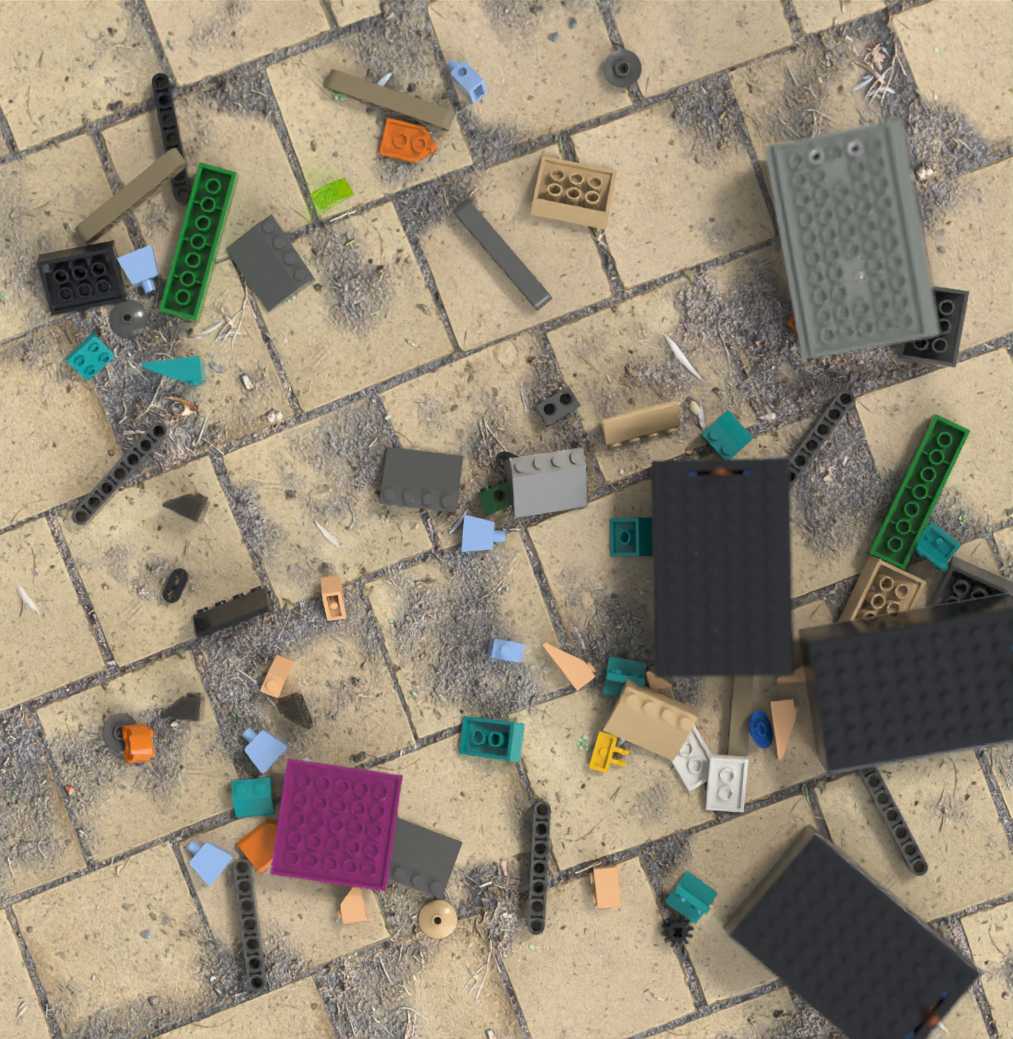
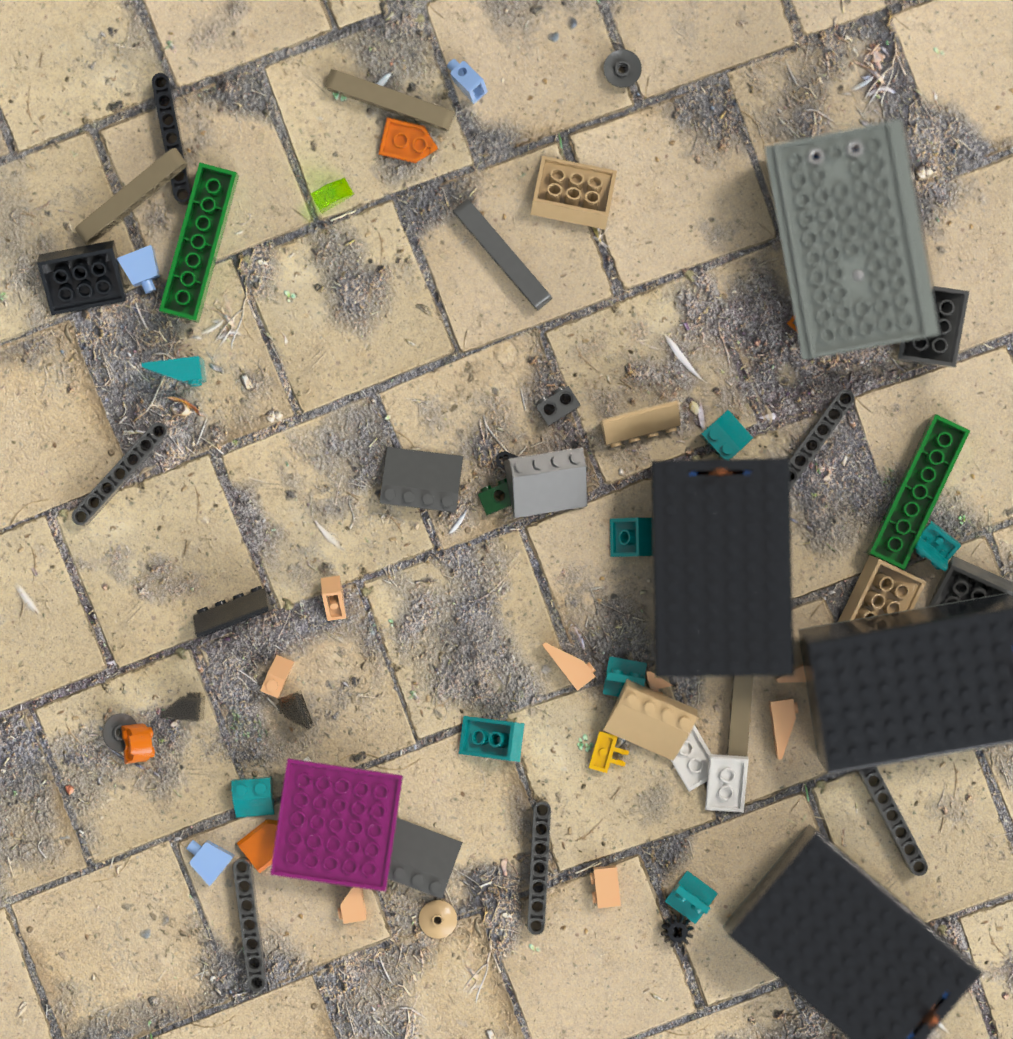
teal bracket [65,332,115,381] -> none
dark grey dish [109,300,148,338] -> none
clear smoke slope [162,492,211,524] -> none
black beam [163,568,189,603] -> none
dark grey slope [226,214,316,312] -> none
light blue torso [242,727,289,774] -> none
light blue torso [461,515,506,552] -> none
light blue torso [487,637,526,662] -> none
blue dish [749,710,773,749] -> none

